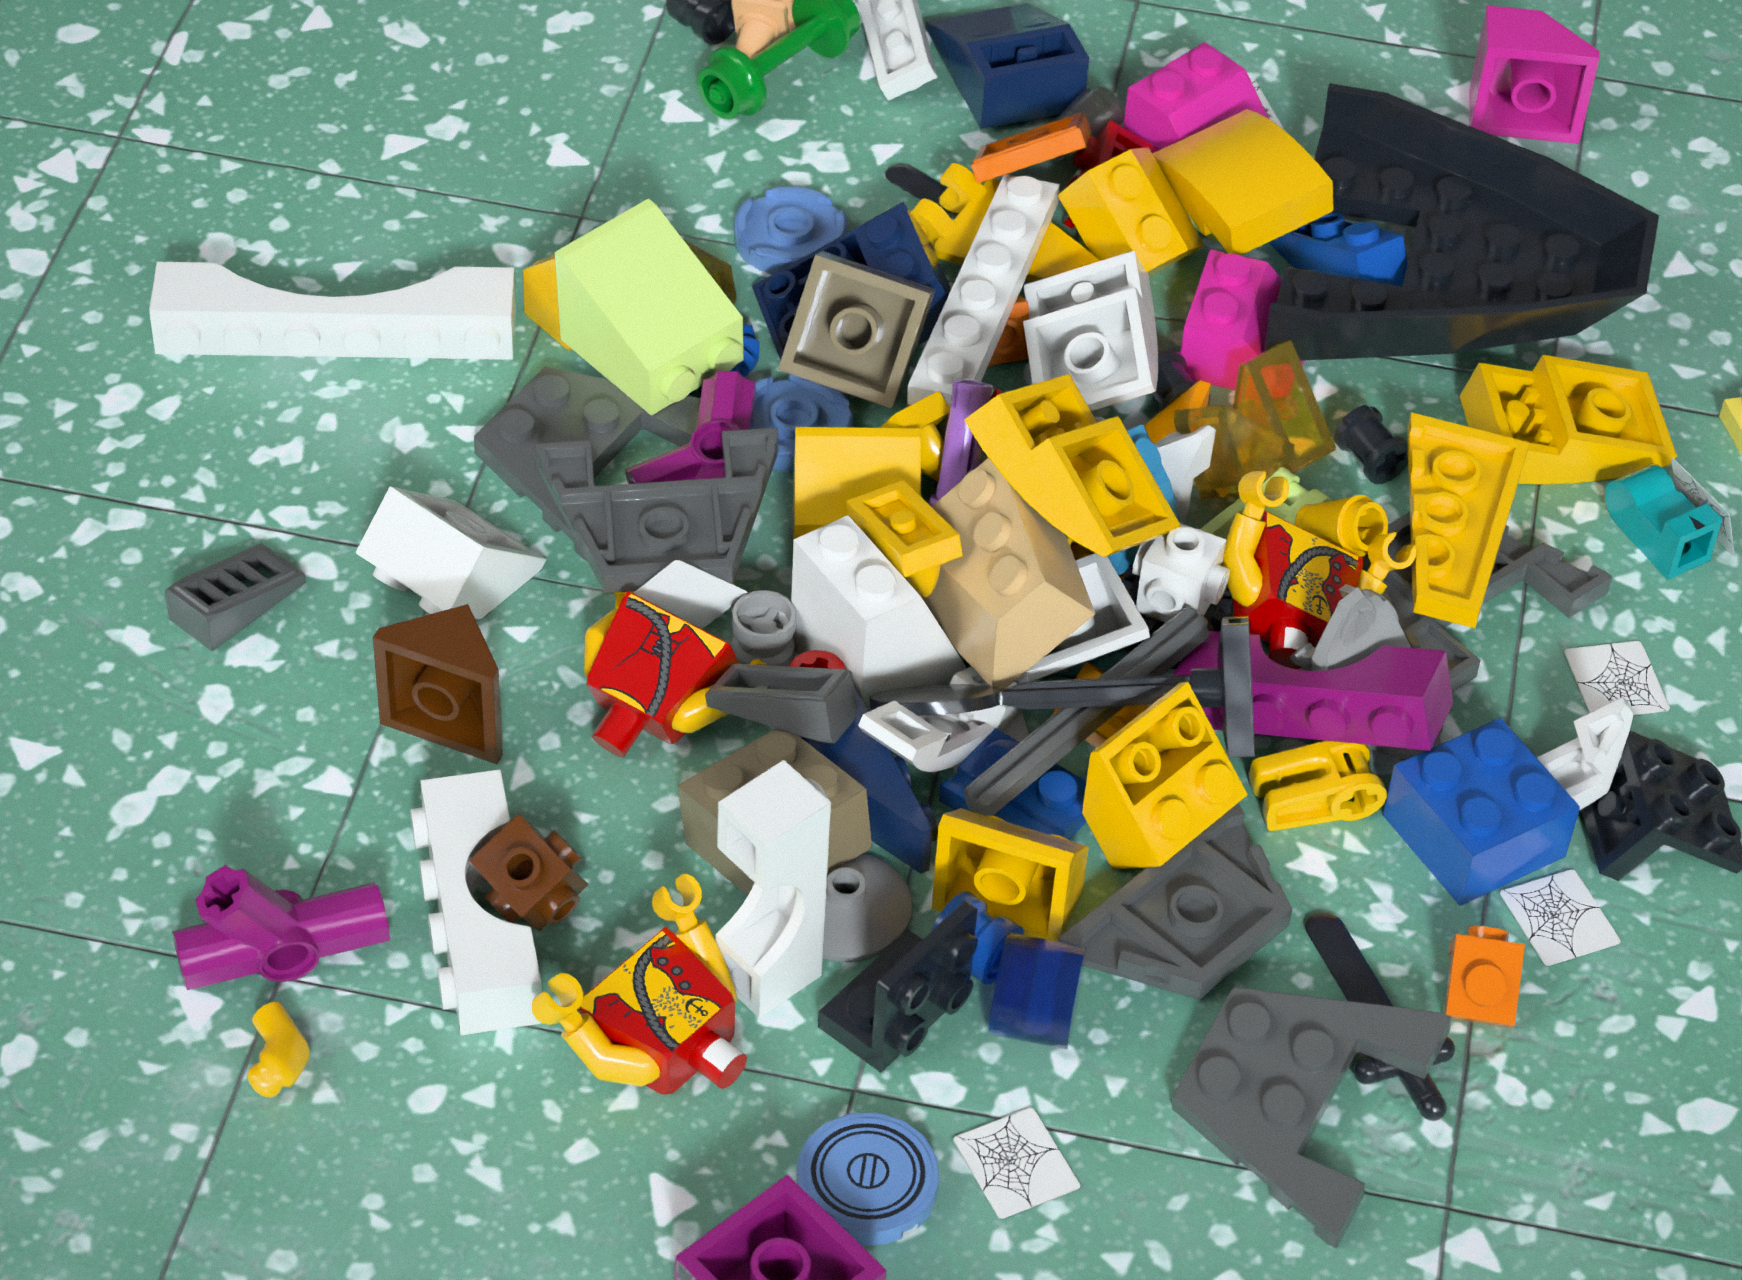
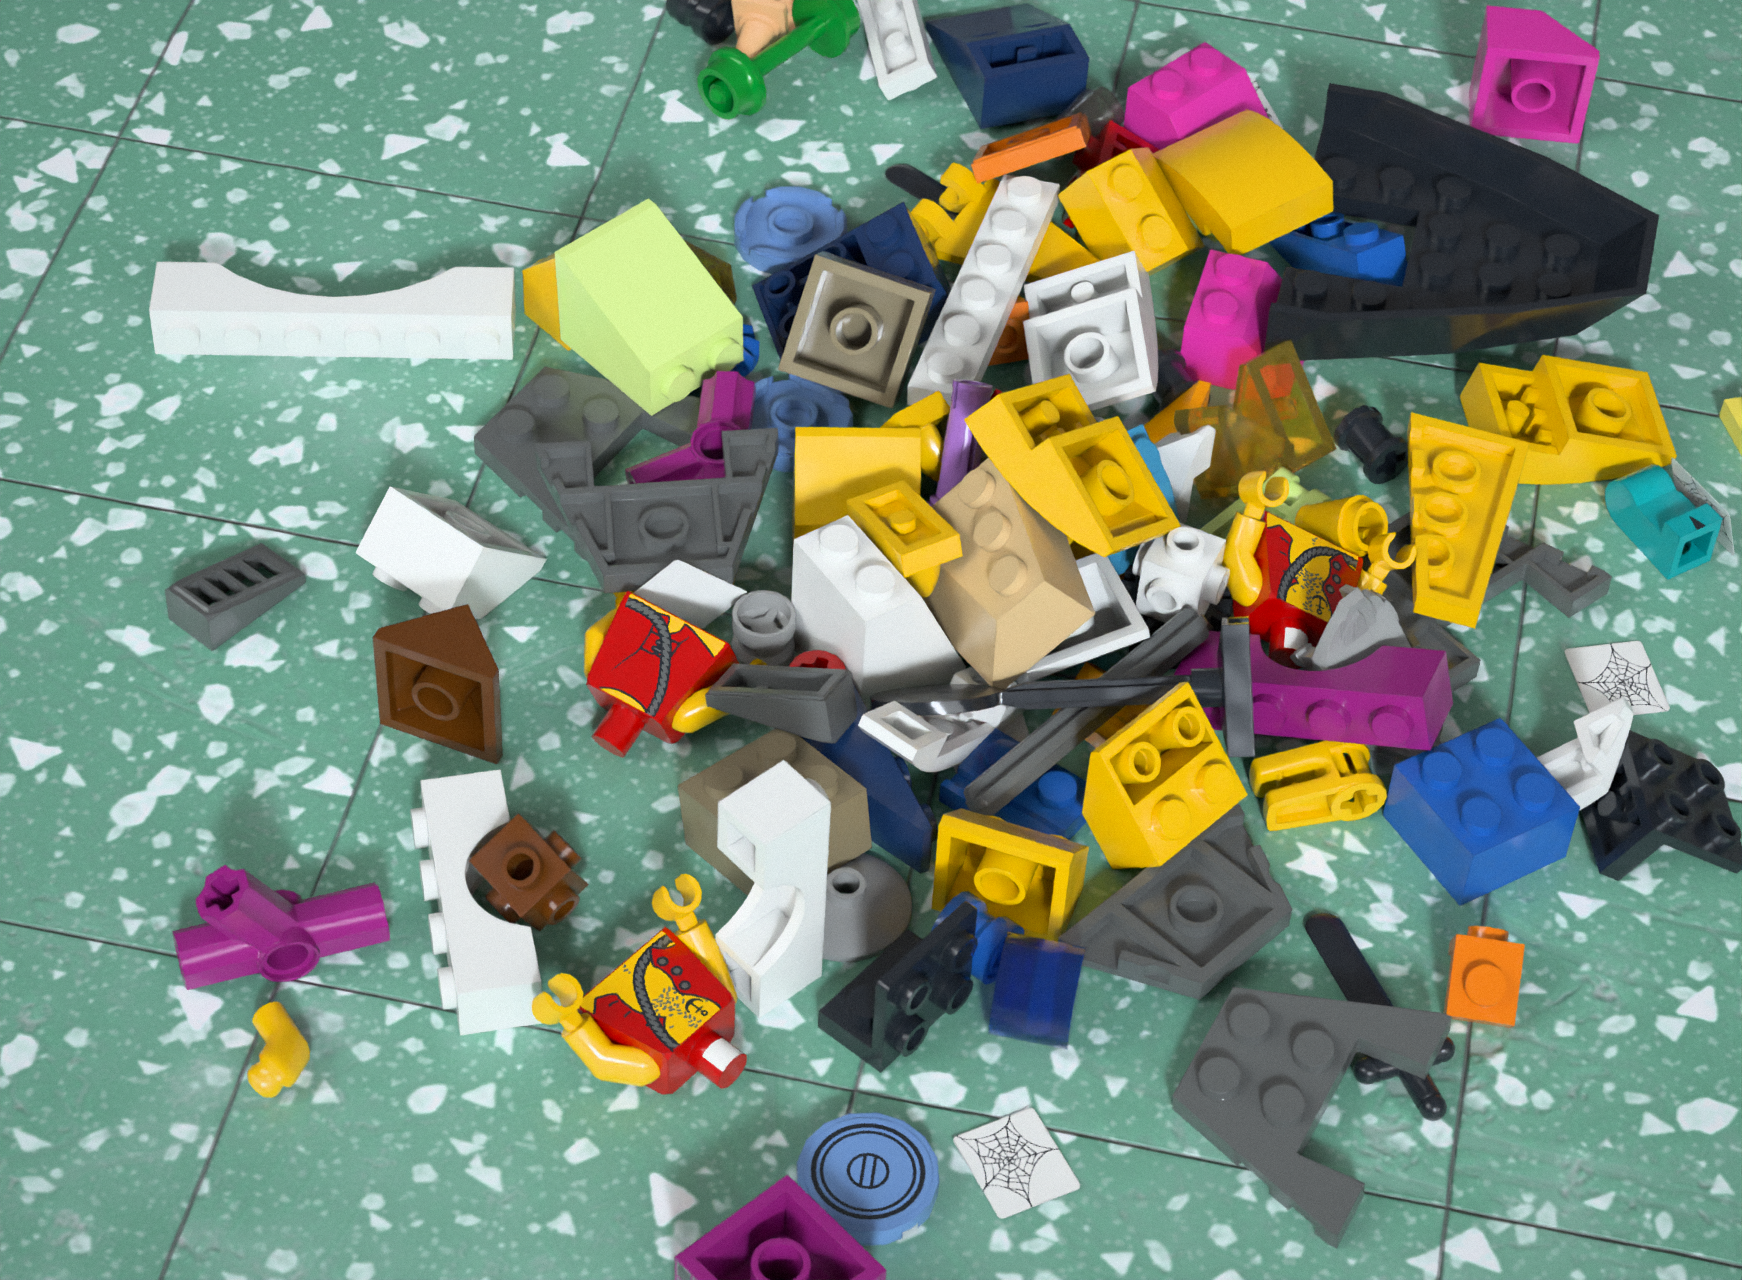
white sticker [1500,870,1621,966] -> none

